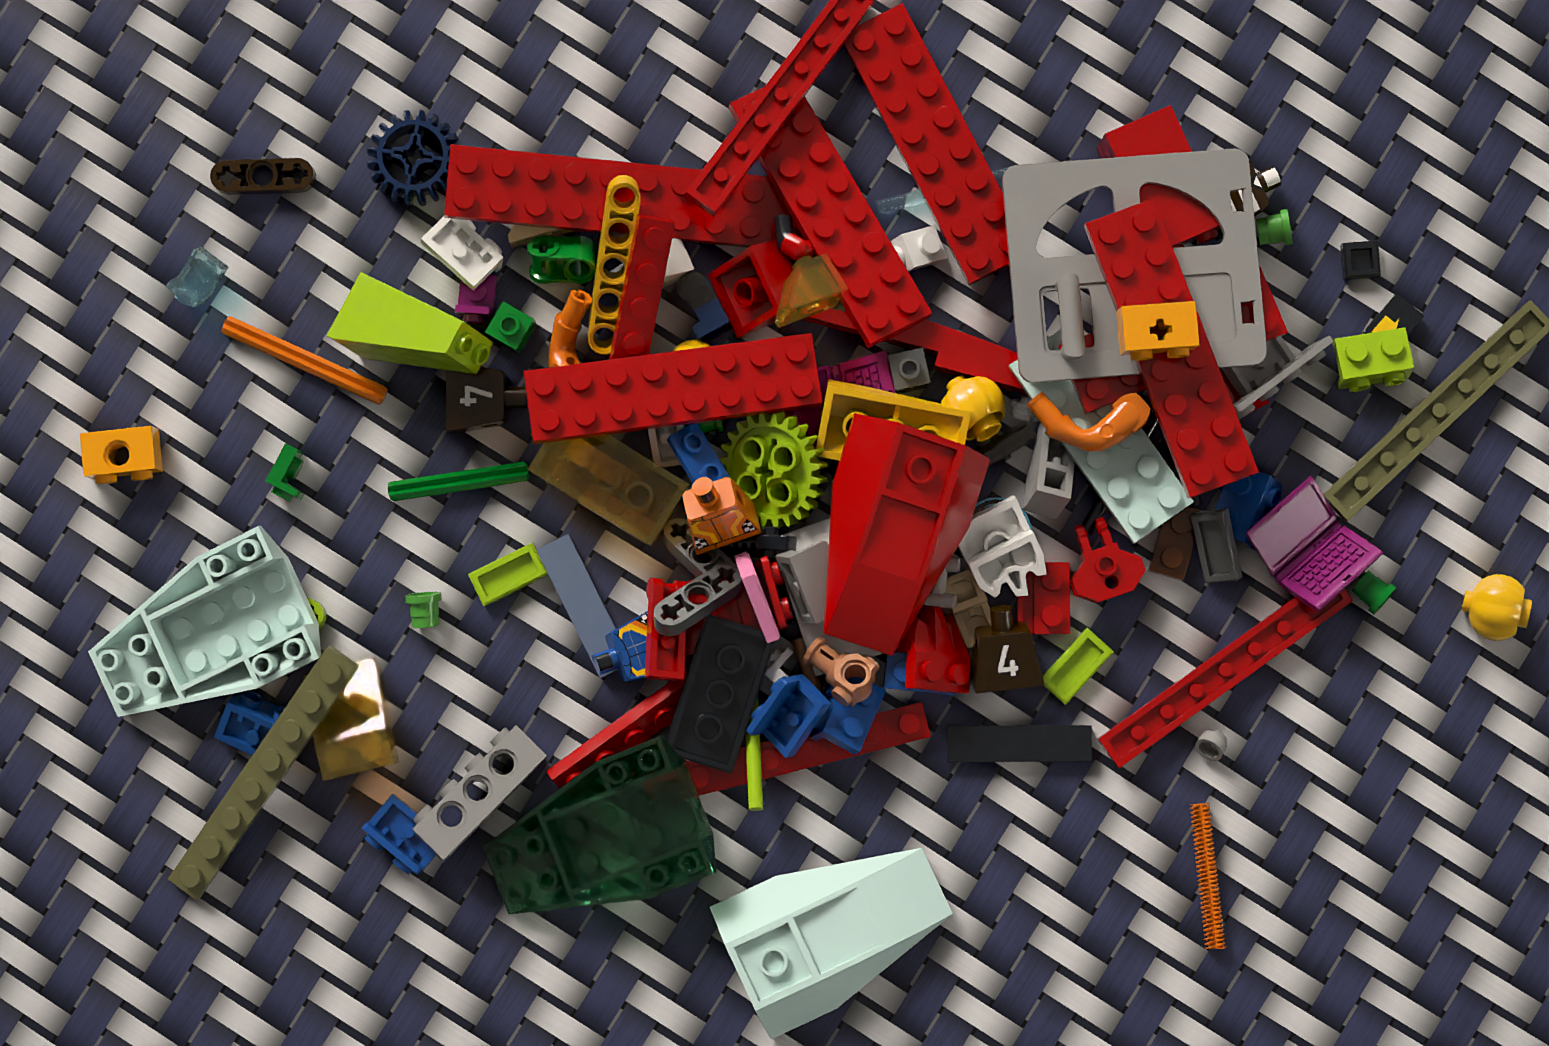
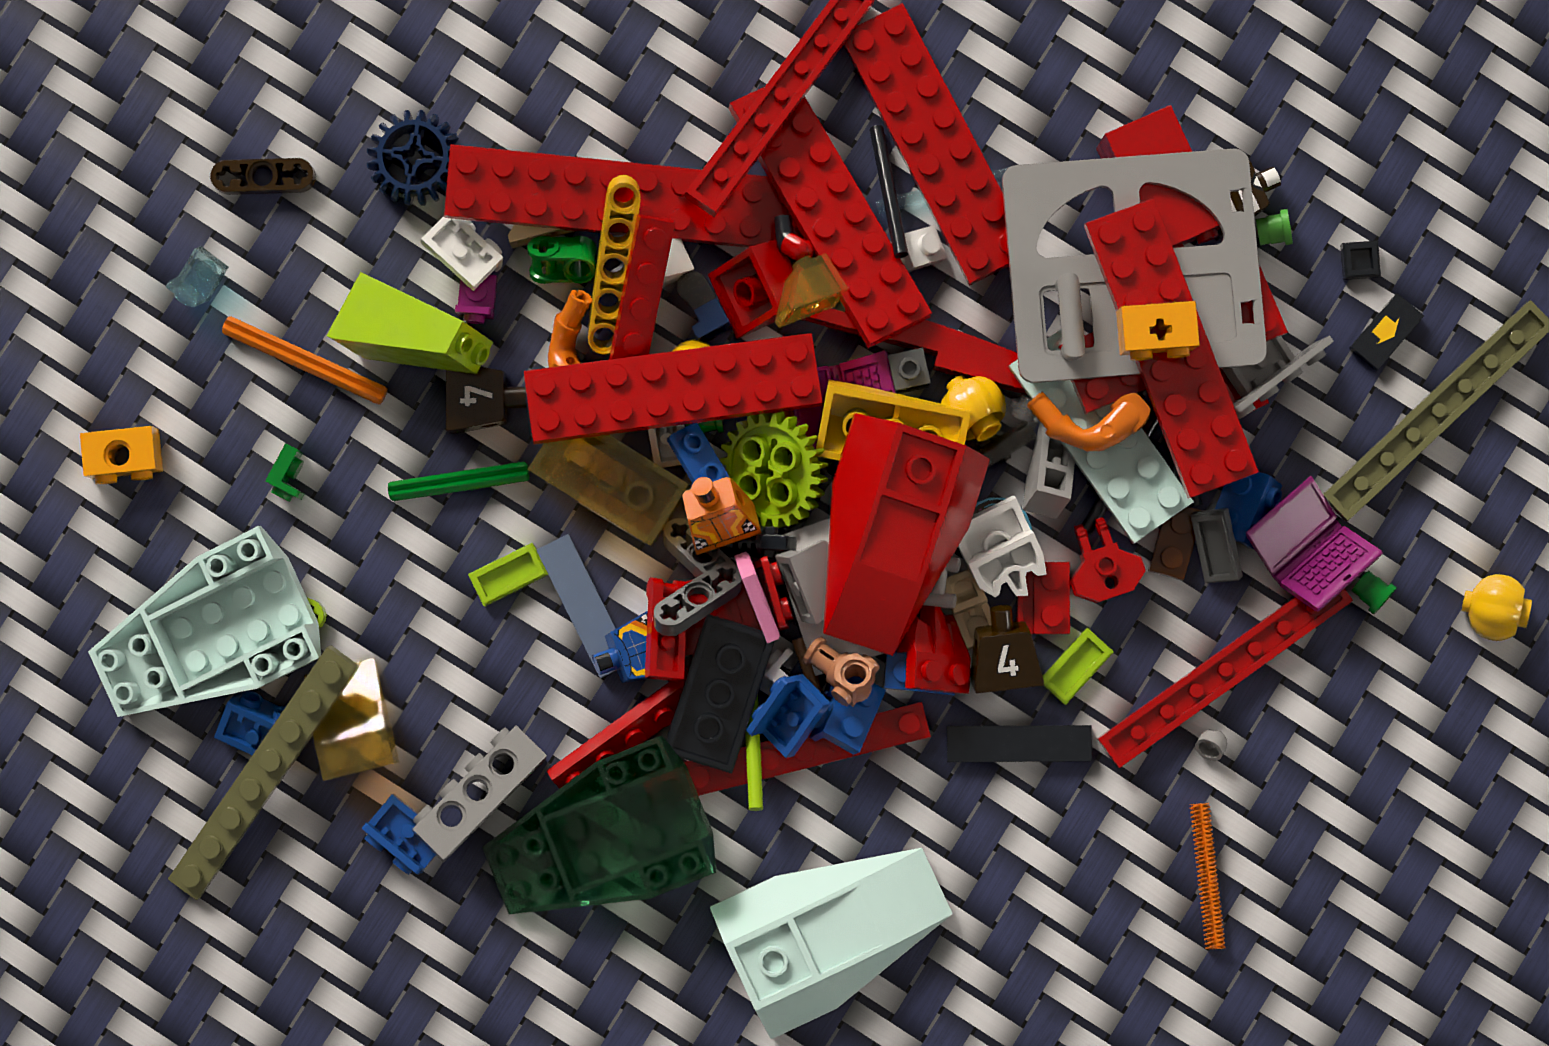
bright green piece [405,592,442,628] -> none
green brick [485,301,538,355] -> none
lime bracket [1333,327,1414,392] -> none
none -> black bar [869,125,908,258]

